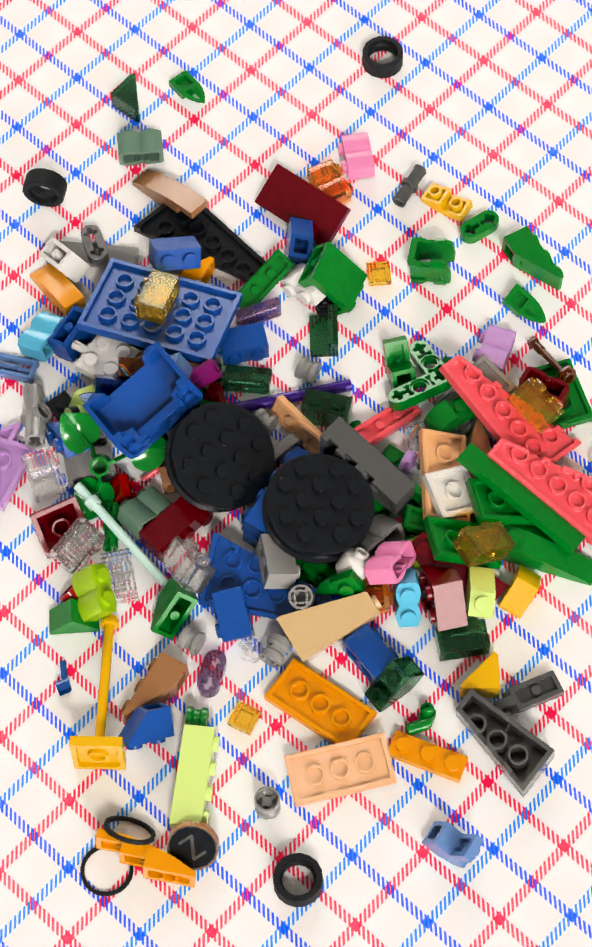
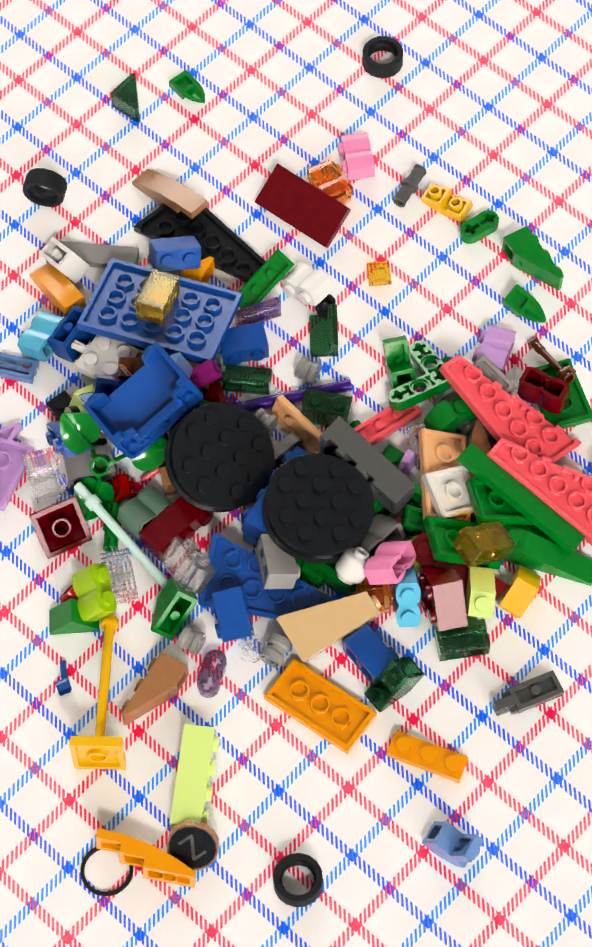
light grey piece [20,383,52,449] -> none
clear brick [48,516,106,574] -> none
flat silver beam [81,225,109,266] -> none
black piece [103,816,156,845] -> none
sand green brick [117,128,164,166] -> none
blue slope [118,702,175,750] -> none
green wheel [185,706,209,726] -> none
clear yellow tile [227,701,262,736] -> none
light grey wheel [254,786,281,820] -> none
blue slope [284,217,314,264] -> none
light nougat tile [284,732,397,808] -> none
light grey wheel [288,584,315,611] -> none
green panel [298,241,367,315] -> none
green plate [315,569,365,598] -> none
green arm [405,702,436,735] -> none
green piece [407,237,456,286] -> none
dark grey wedge [455,689,555,798] -> none
yellow slope [459,651,500,698] -> none
clear yellow brick [507,377,565,434] -> none

